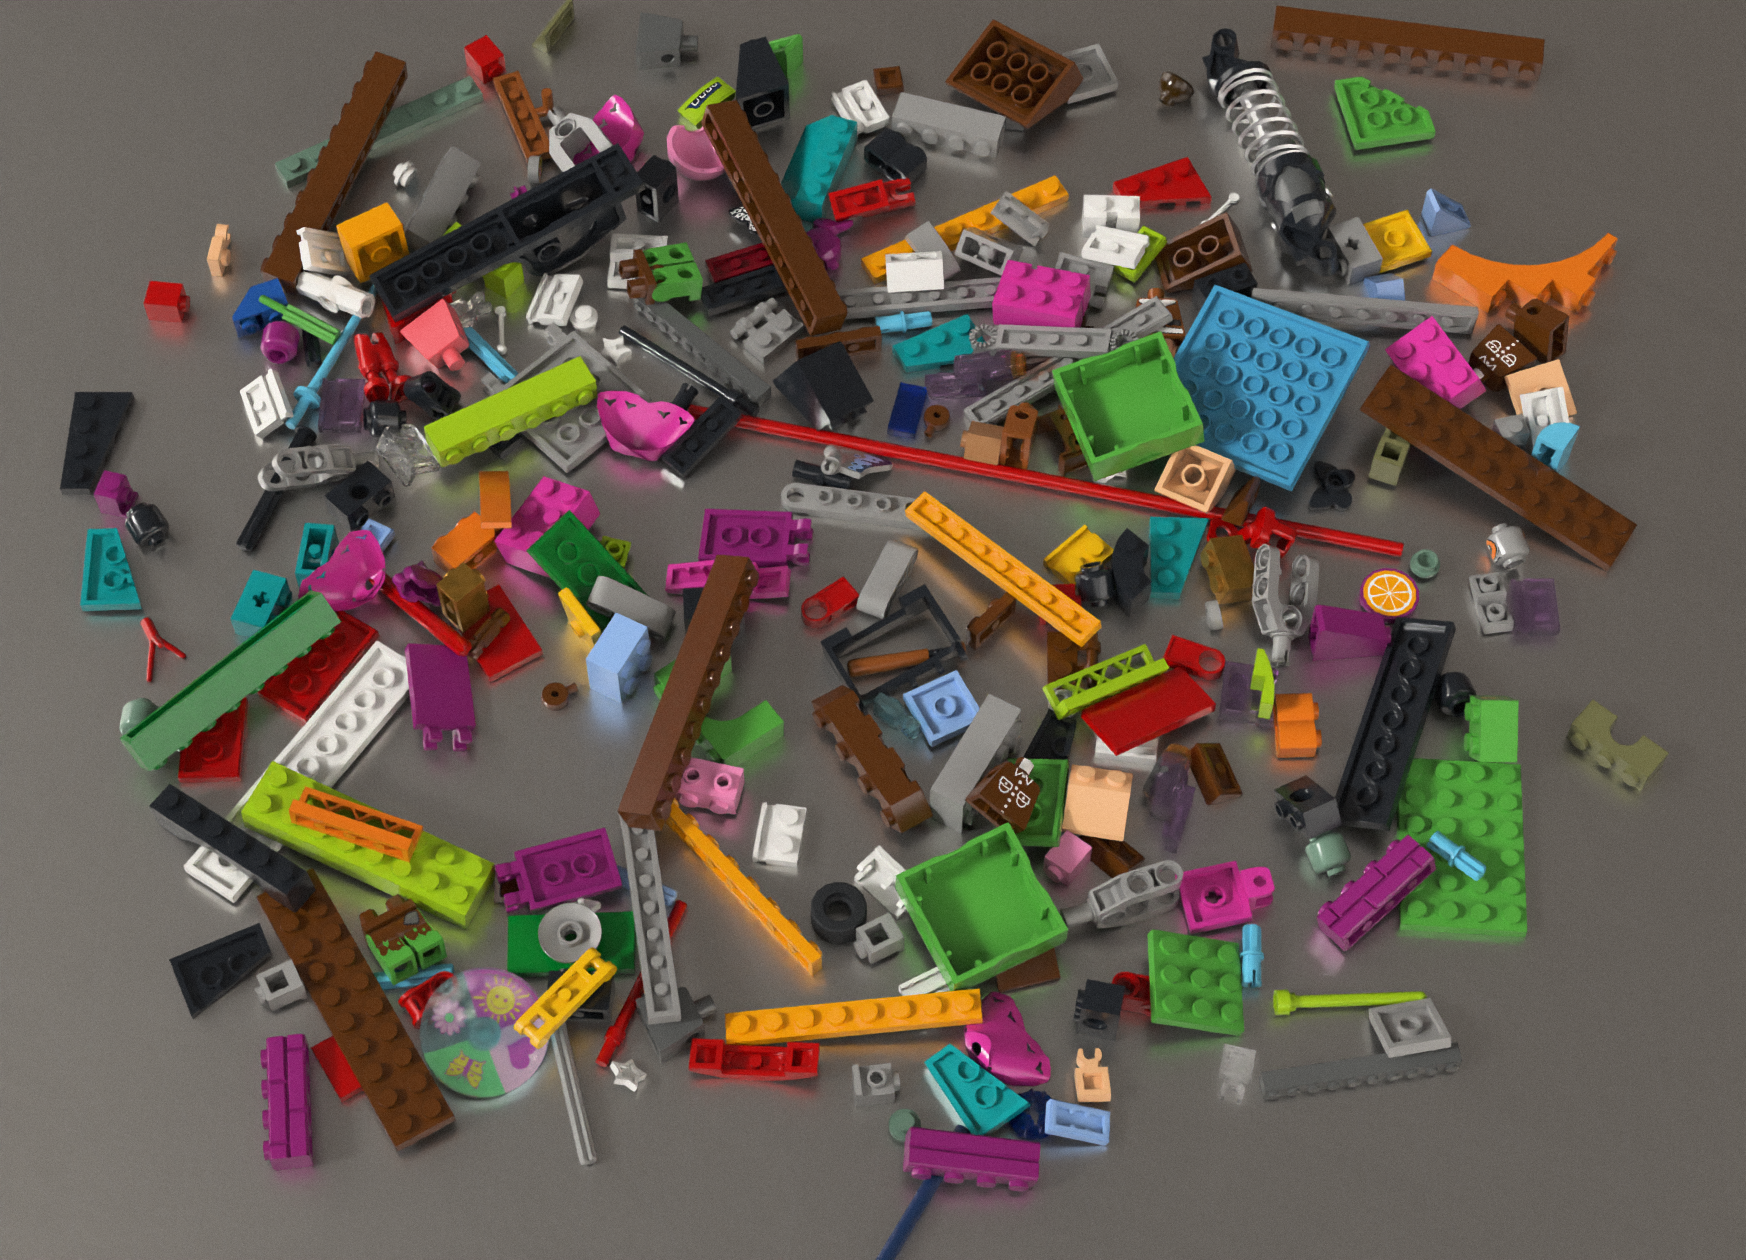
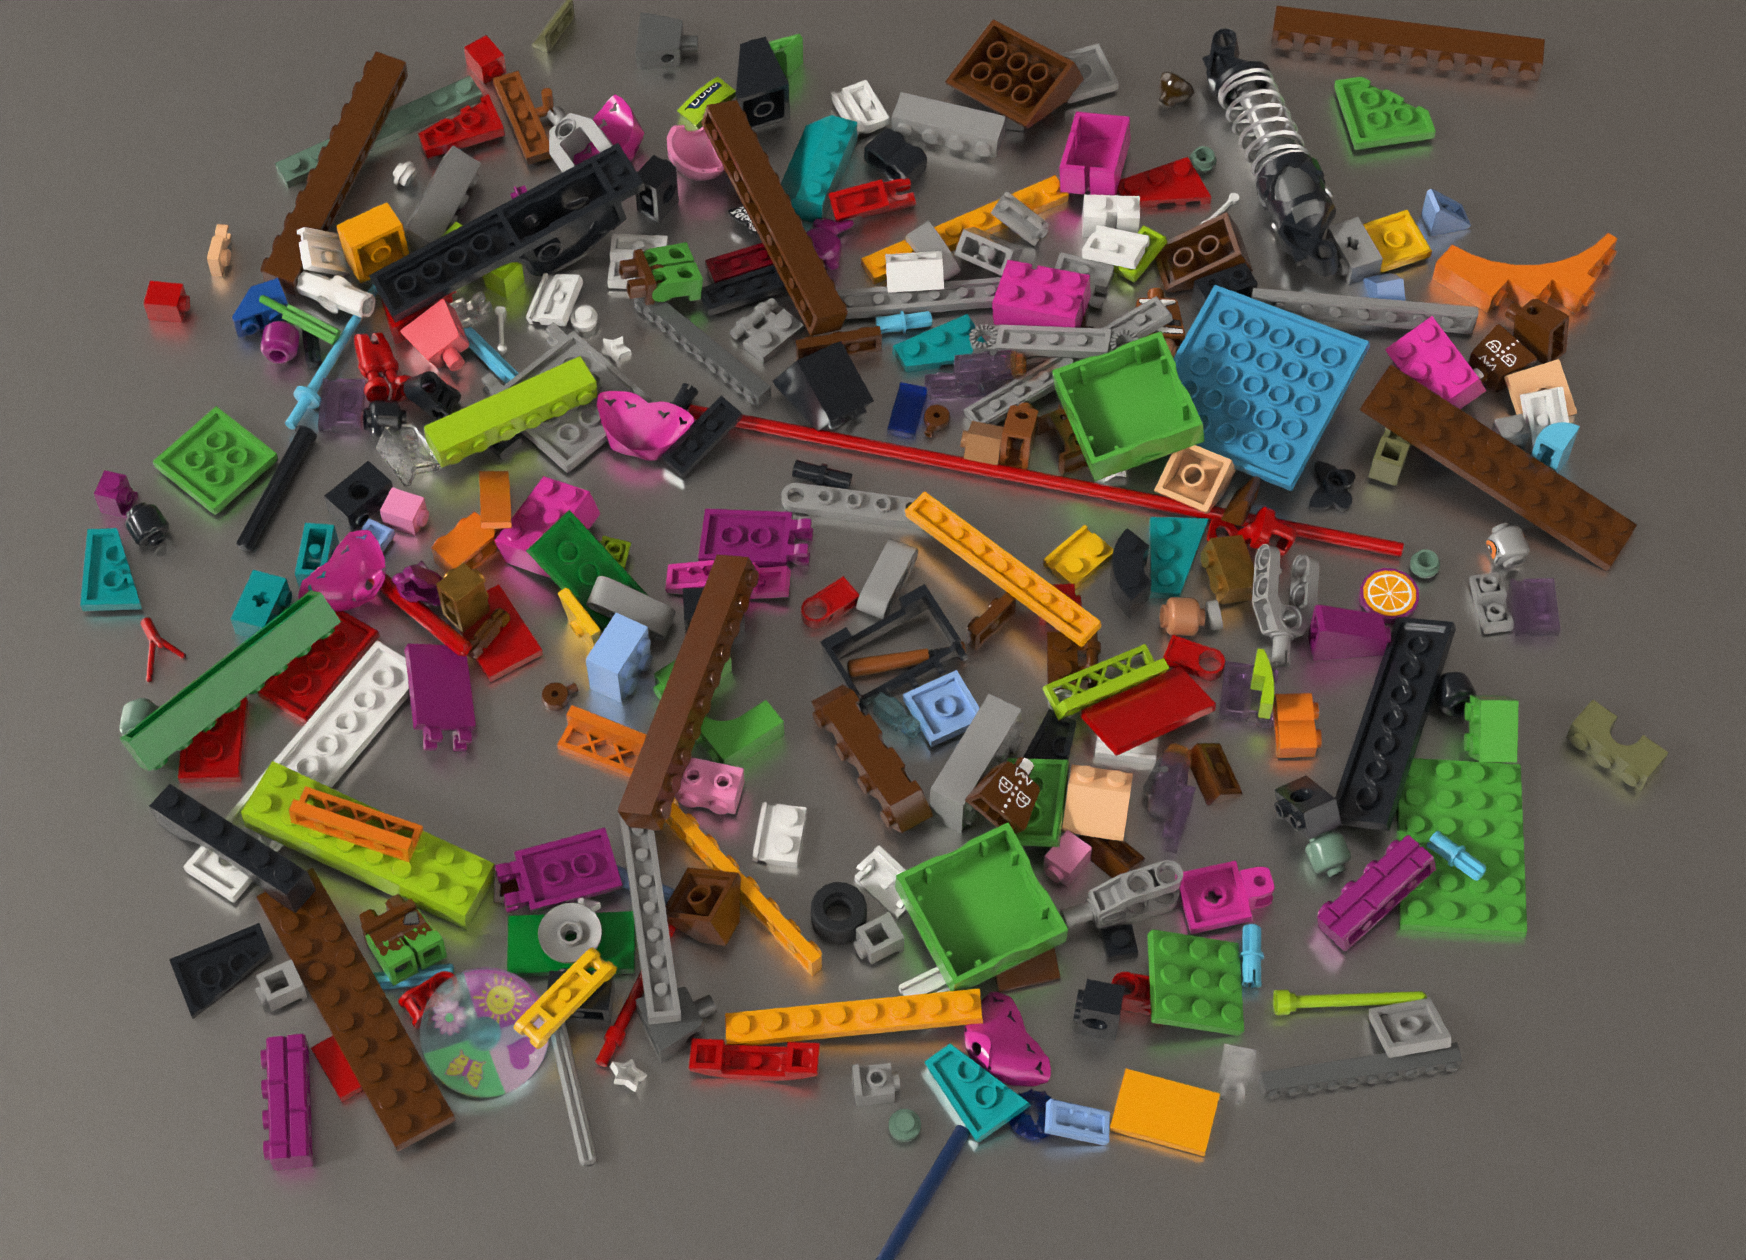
black wing [60,392,135,495] -> none
white plate [240,368,294,439] -> none
light grey piece [258,444,379,491] -> none
light grey tile [528,156,542,184] -> none
black bar [619,325,760,417] -> none
light grey arm [821,445,893,480] -> none
reddish brown tile [873,66,904,96] -> none
magenta brick [903,1127,1040,1192] -> none
light nougat plate [1074,1048,1111,1102] -> none
black head [1075,561,1116,607] -> none
none -> bright green plate [153,406,279,515]
none -> bright pink brick [380,487,429,536]
none -> red wing [418,94,505,159]
none -> orange fence [557,705,647,777]
none -> reddish brown slope [665,867,741,946]
none -> dark pink piece [1059,112,1131,195]
none -> black plate [1100,924,1139,962]
none -> light orange tile [1110,1068,1220,1156]
none -> nougat head [1160,597,1205,636]
none -> sand green plate [1190,146,1217,172]

